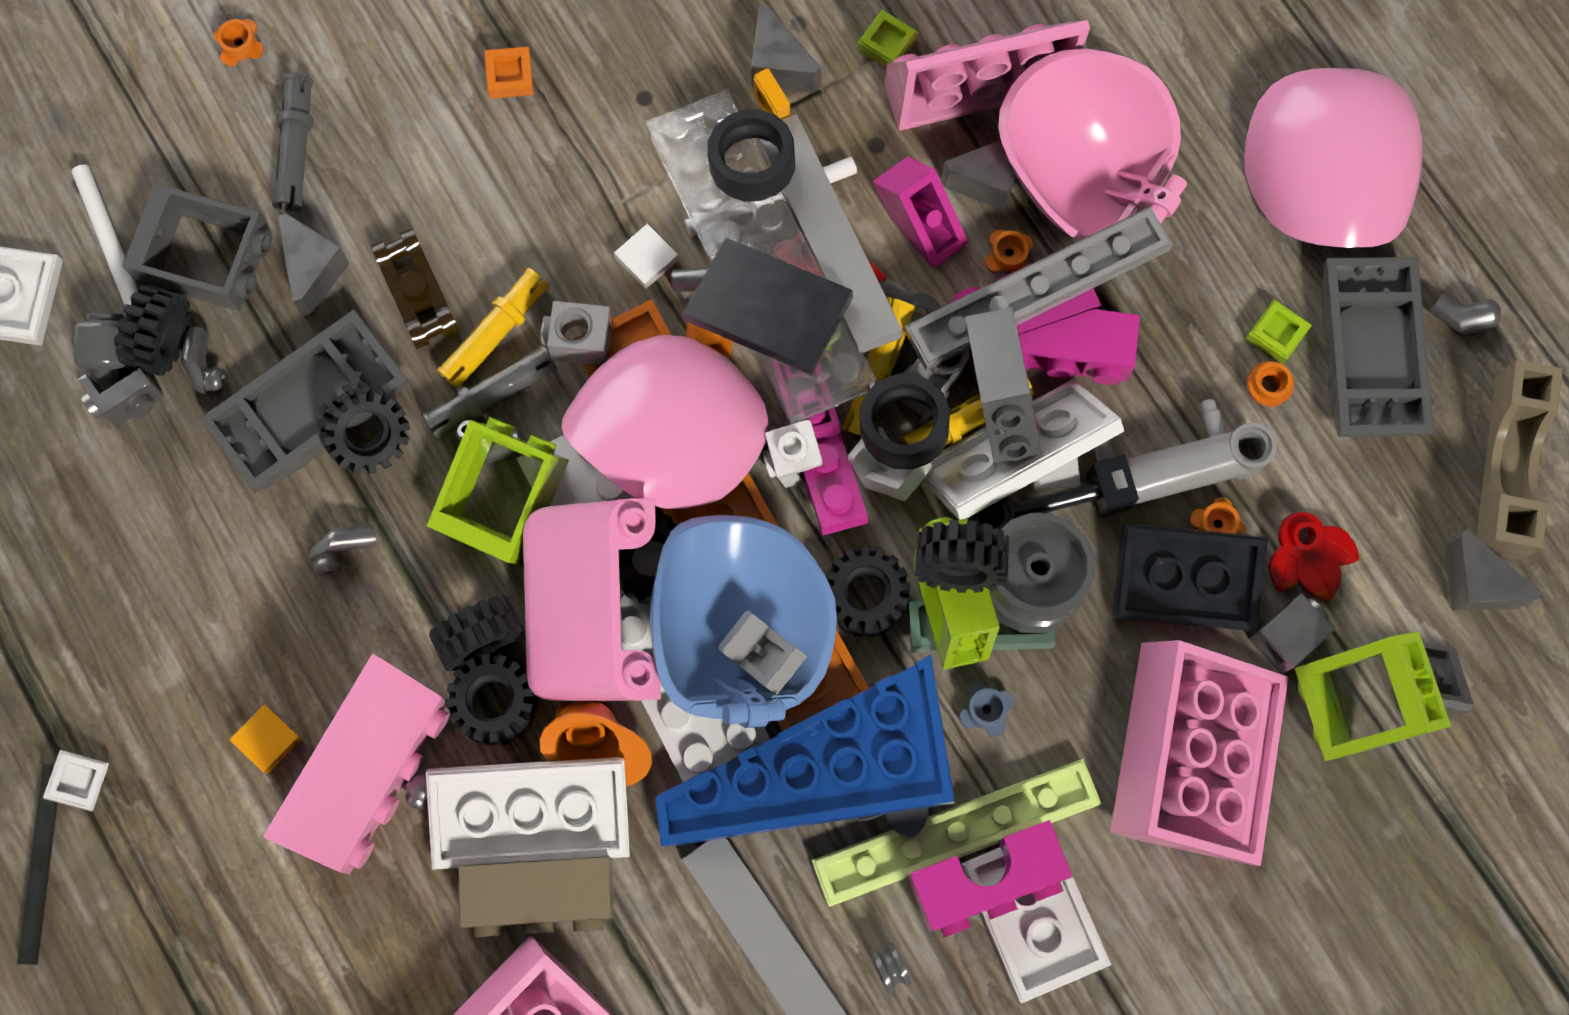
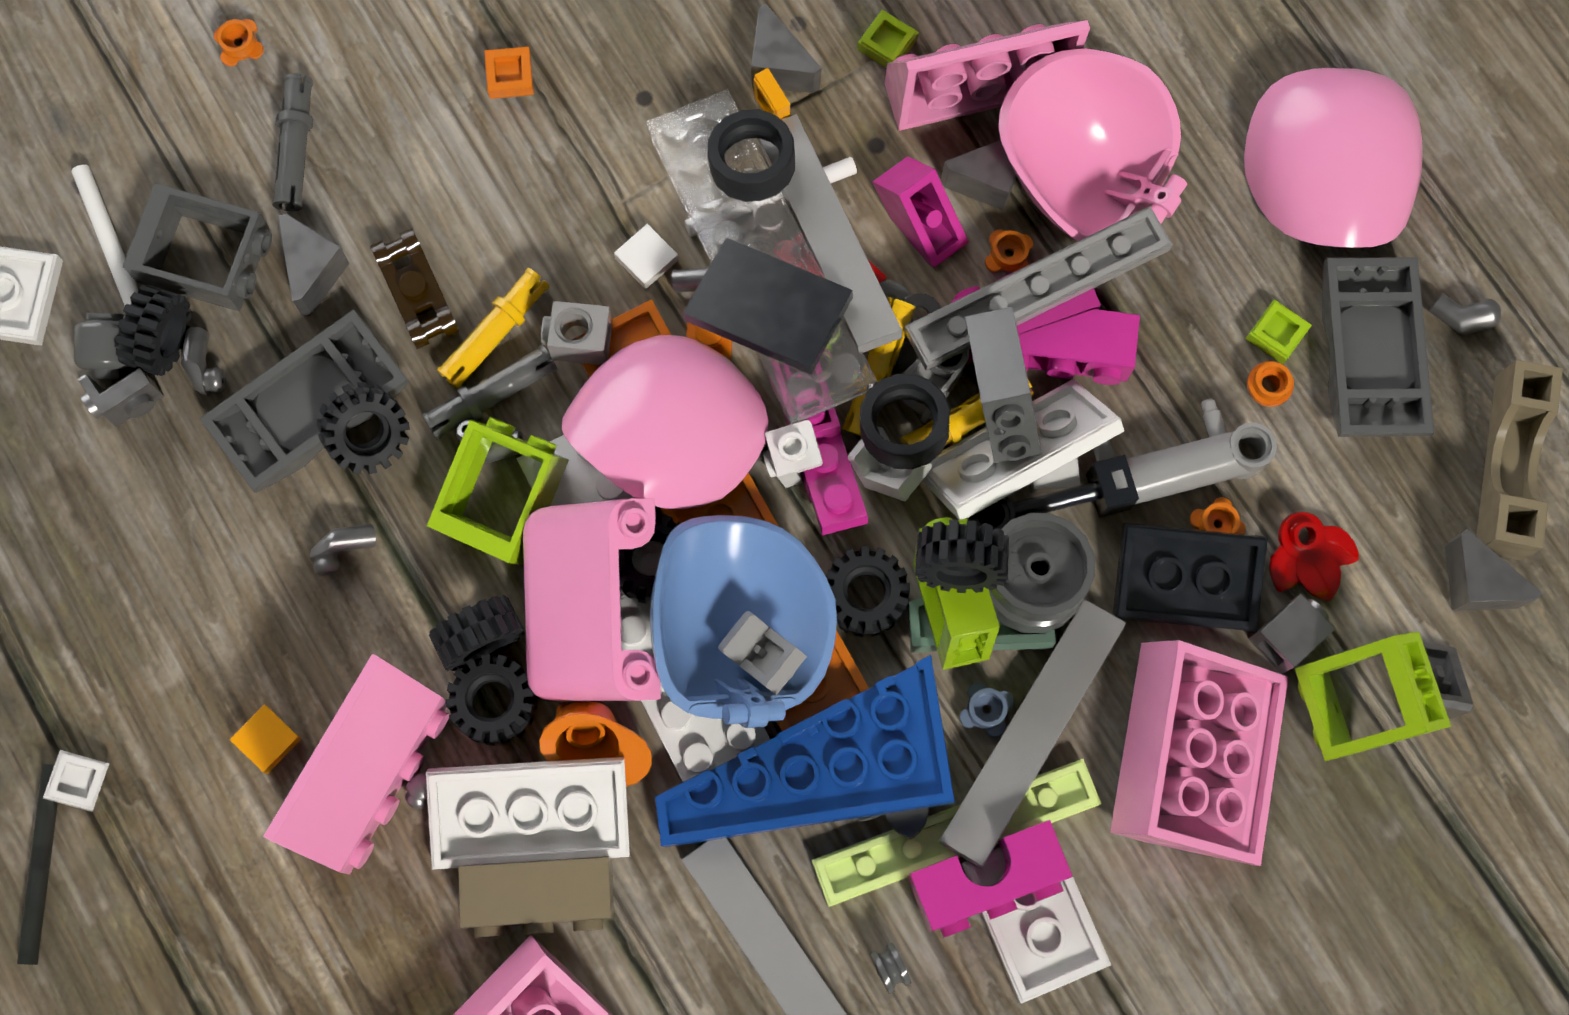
none -> light grey tile [939,599,1126,869]

